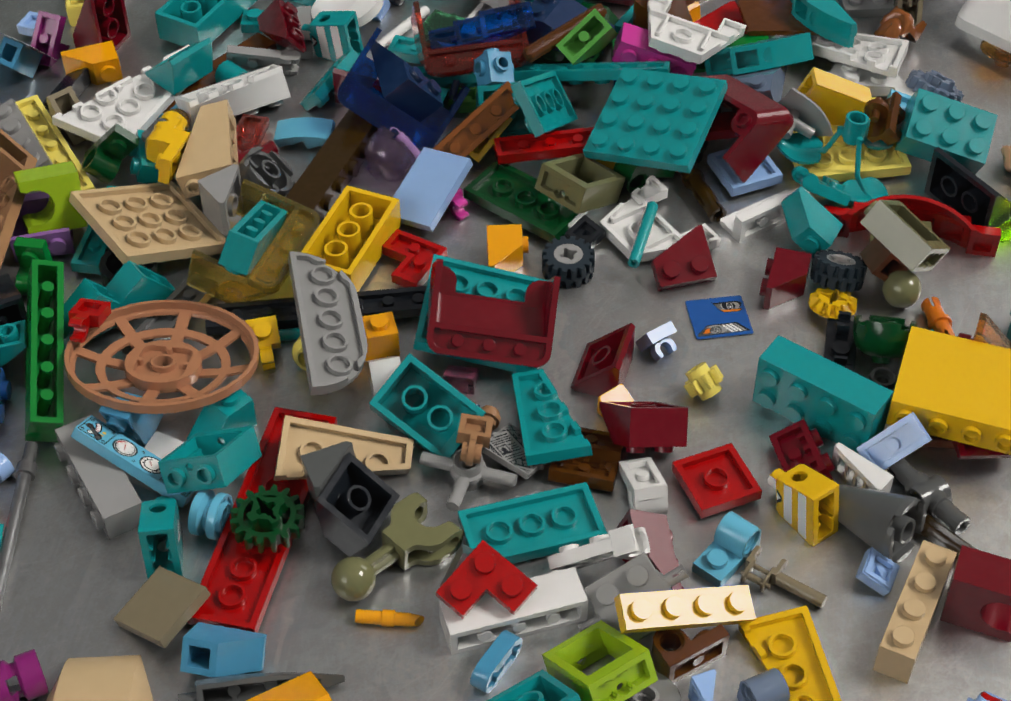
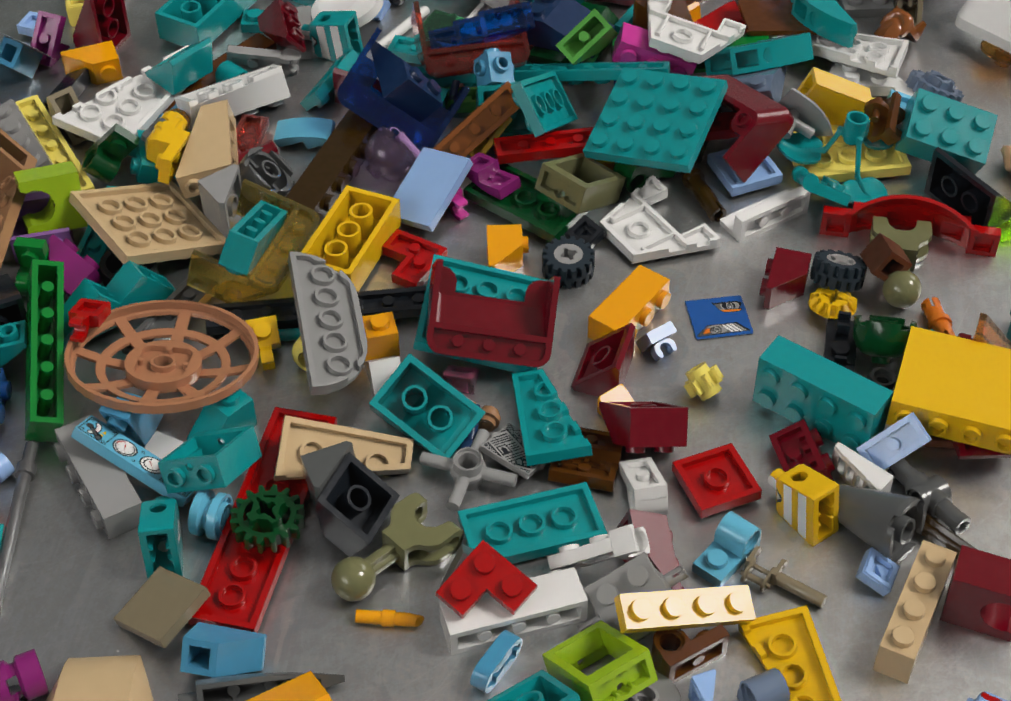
medium nougat plate [456,413,494,466] -> none
reddish brown axle [522,3,607,62] -> none
teal piece [628,201,658,268] -> none
dark red wing [651,225,717,291] -> none
teal slope [781,186,843,258] -> none
olive window [860,200,951,272] -> none
none -> magenta slope [49,234,103,297]
none -> magenta slope [466,152,521,200]
none -> light orange brick [588,265,671,340]

